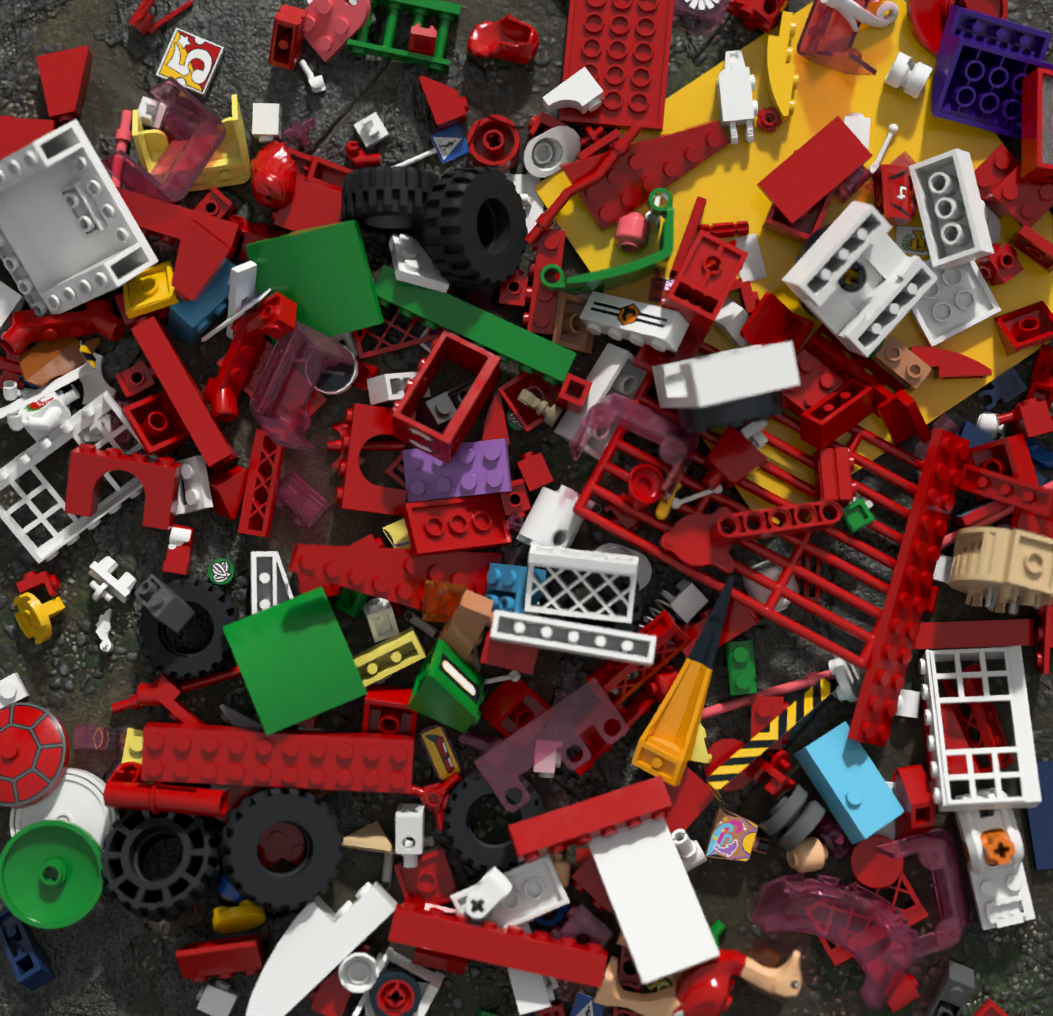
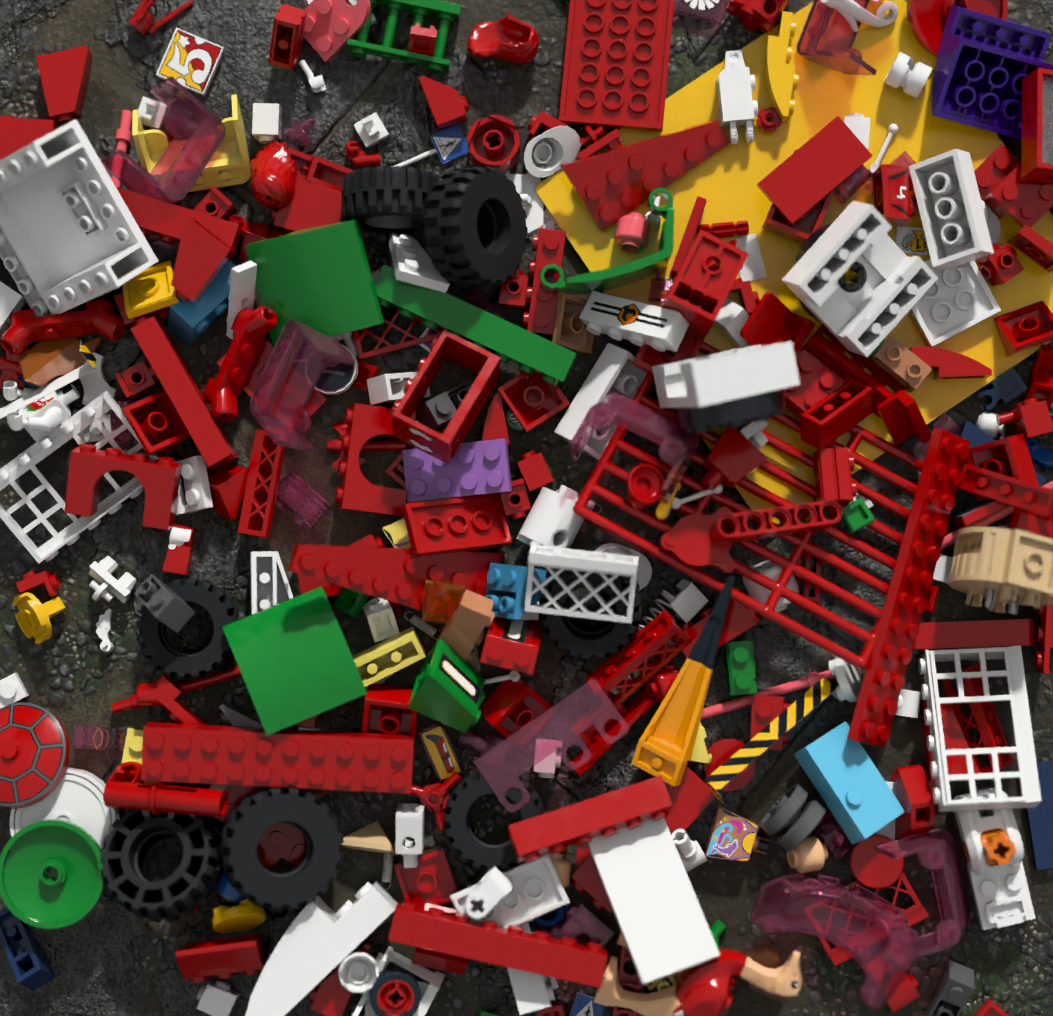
white piece [201,288,271,342] -> none
tile [208,559,235,585] -> none
red brick [259,292,297,340] -> none
white brick [490,610,657,667] -> none
clear pink piece [506,514,524,532] -> none
dark tan piece [518,389,563,427] -> none
red bar [524,123,642,246] -> none
white arch [542,67,604,114] -> none
red brick [555,373,592,414] -> none
red brick [603,493,642,533] -> none
red hips [746,750,797,798] -> none

